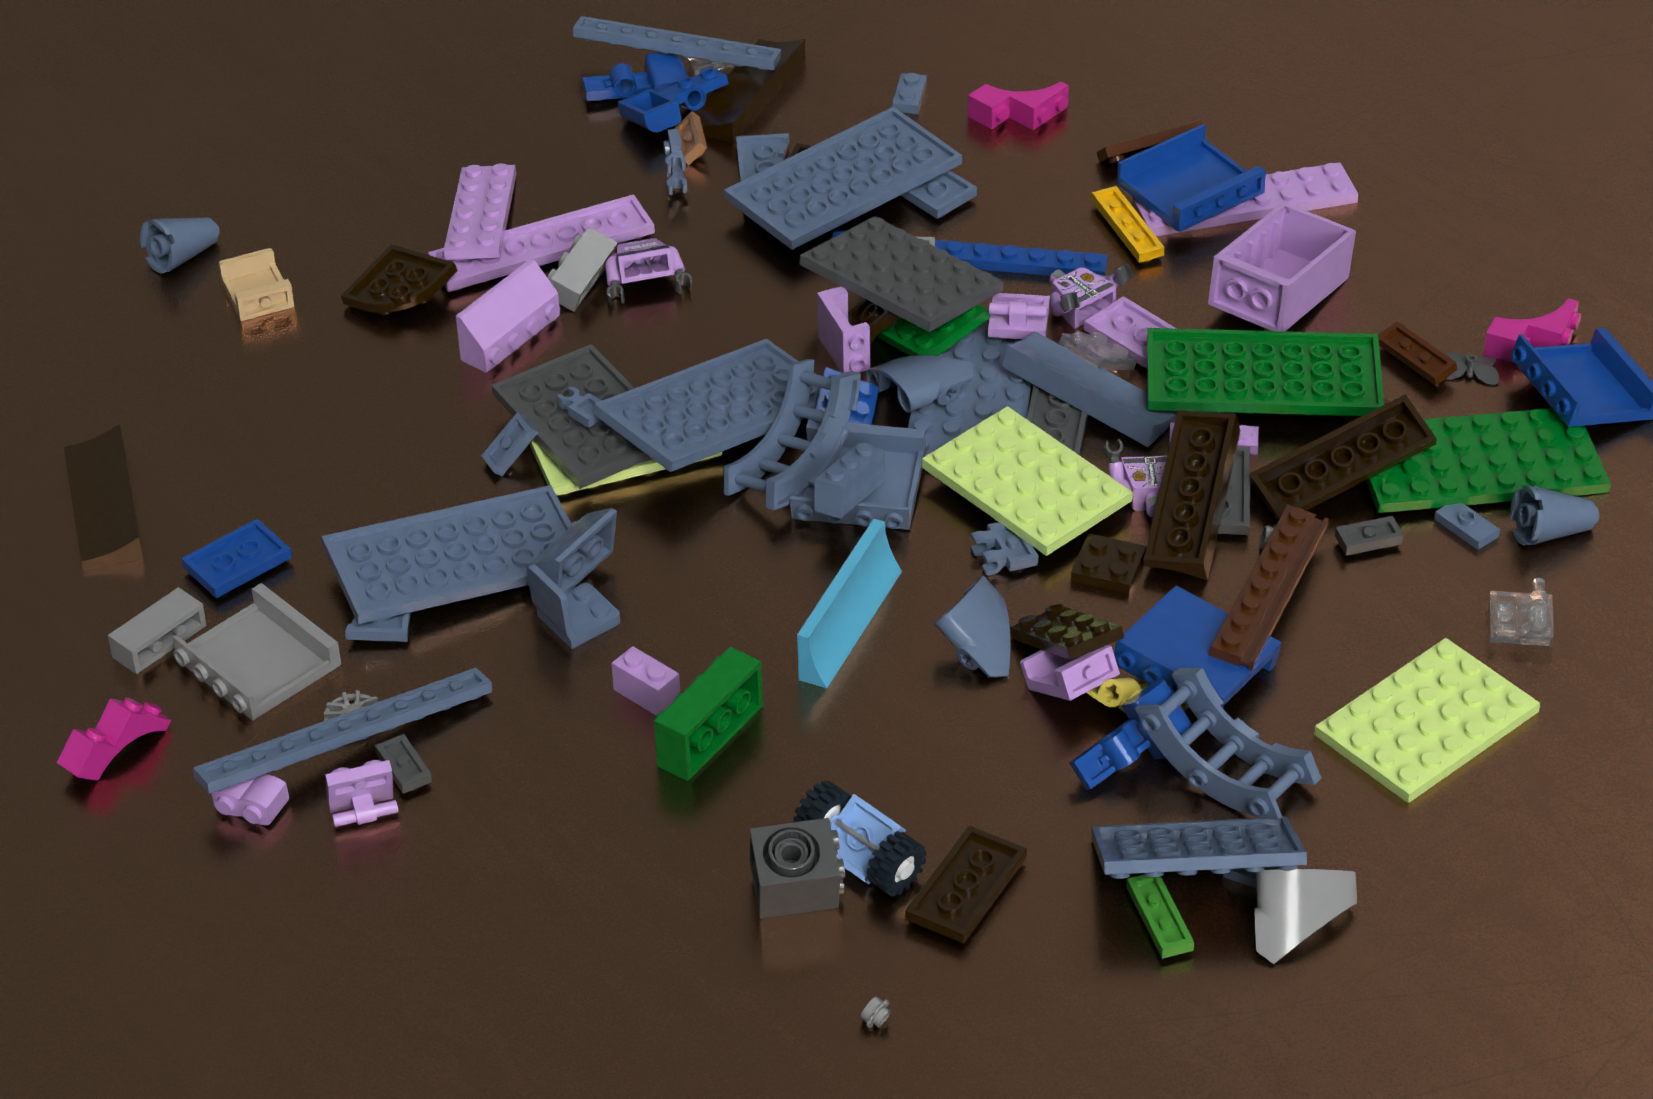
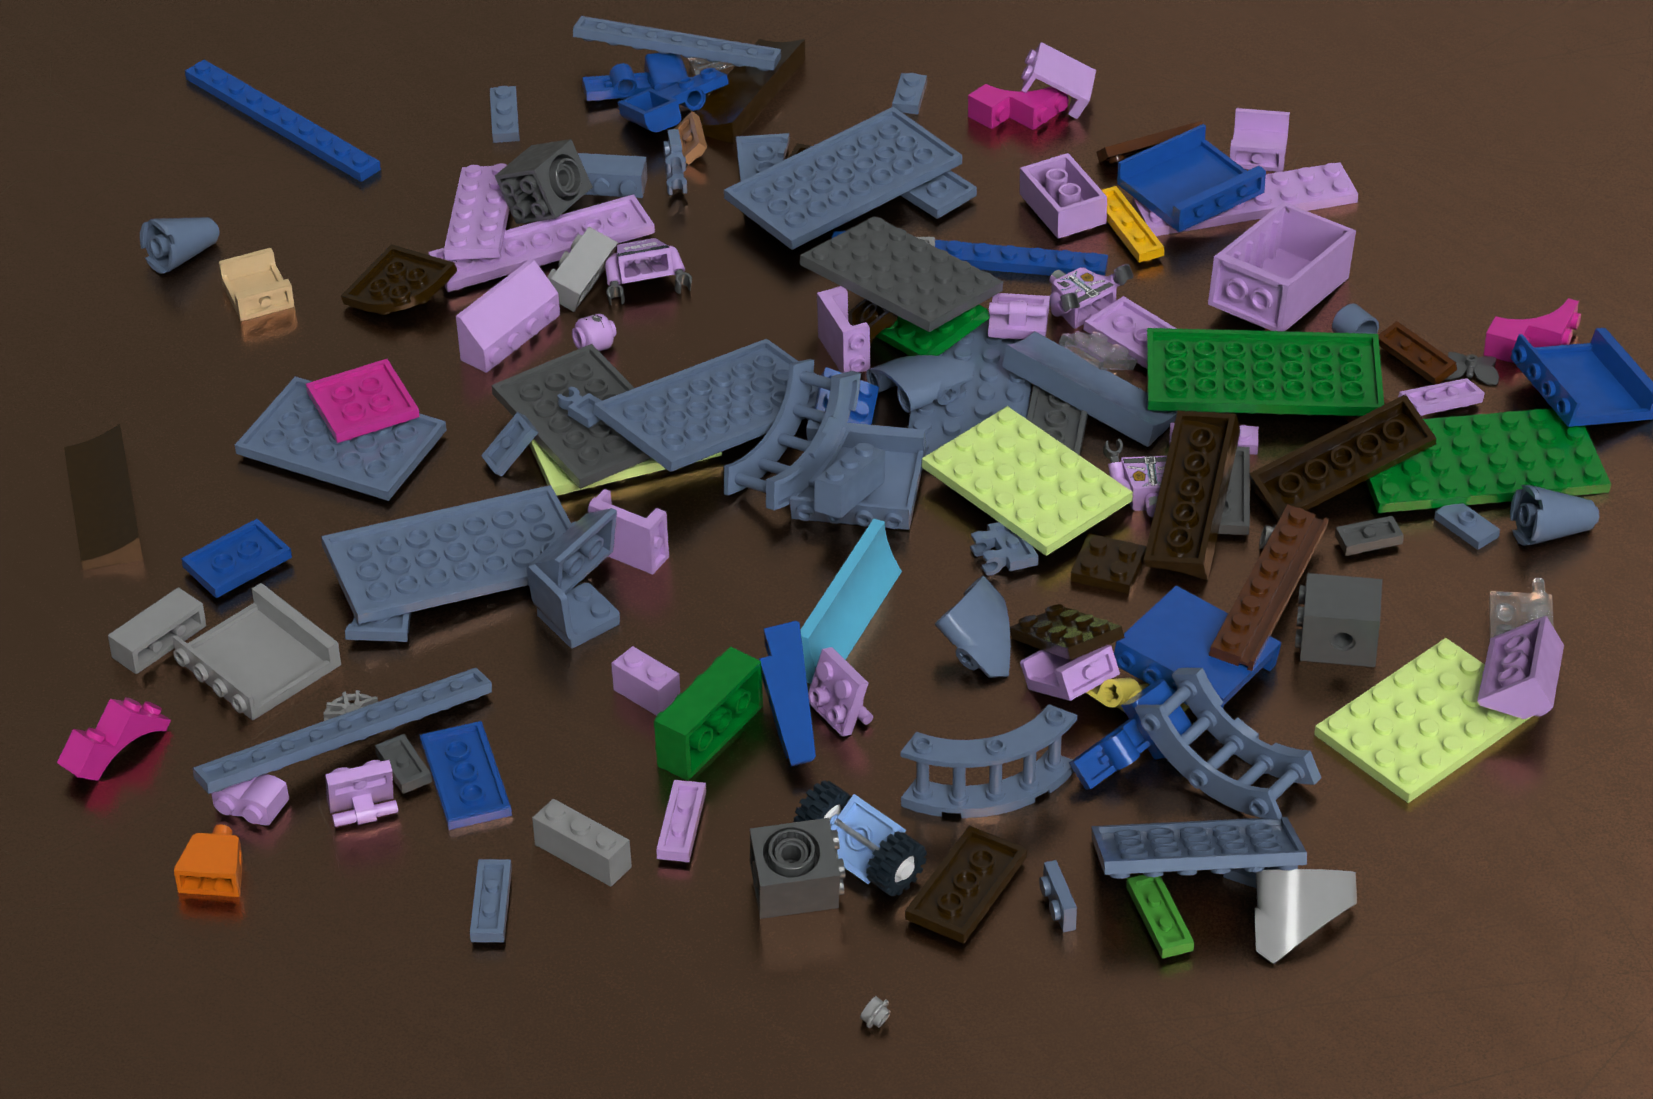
none -> orange torso [174,824,243,897]
none -> blue plate [185,59,381,182]
none -> sand blue plate [235,376,447,501]
none -> dark pink plate [306,359,420,443]
none -> blue tile [420,721,512,830]
none -> sand blue plate [470,859,512,942]
none -> sand blue plate [490,86,520,143]
none -> dark grey brick [495,139,593,224]
none -> light grey brick [532,799,632,887]
none -> lavender head [572,314,616,351]
none -> sand blue brick [578,153,648,198]
none -> lavender panel [588,489,669,575]
none -> lavender plate [656,780,706,862]
none -> blue wedge [759,621,816,766]
none -> lavender plate [808,647,873,736]
none -> sand blue fence [900,704,1077,818]
none -> lavender brick [1019,153,1107,238]
none -> lavender panel [1021,42,1096,119]
none -> sand blue plate [1039,860,1077,933]
none -> lavender panel [1230,108,1290,172]
none -> dark grey brick [1295,573,1383,667]
none -> sand blue piece [1332,303,1379,334]
none -> lavender plate [1398,378,1485,416]
none -> lavender slope [1477,616,1564,719]

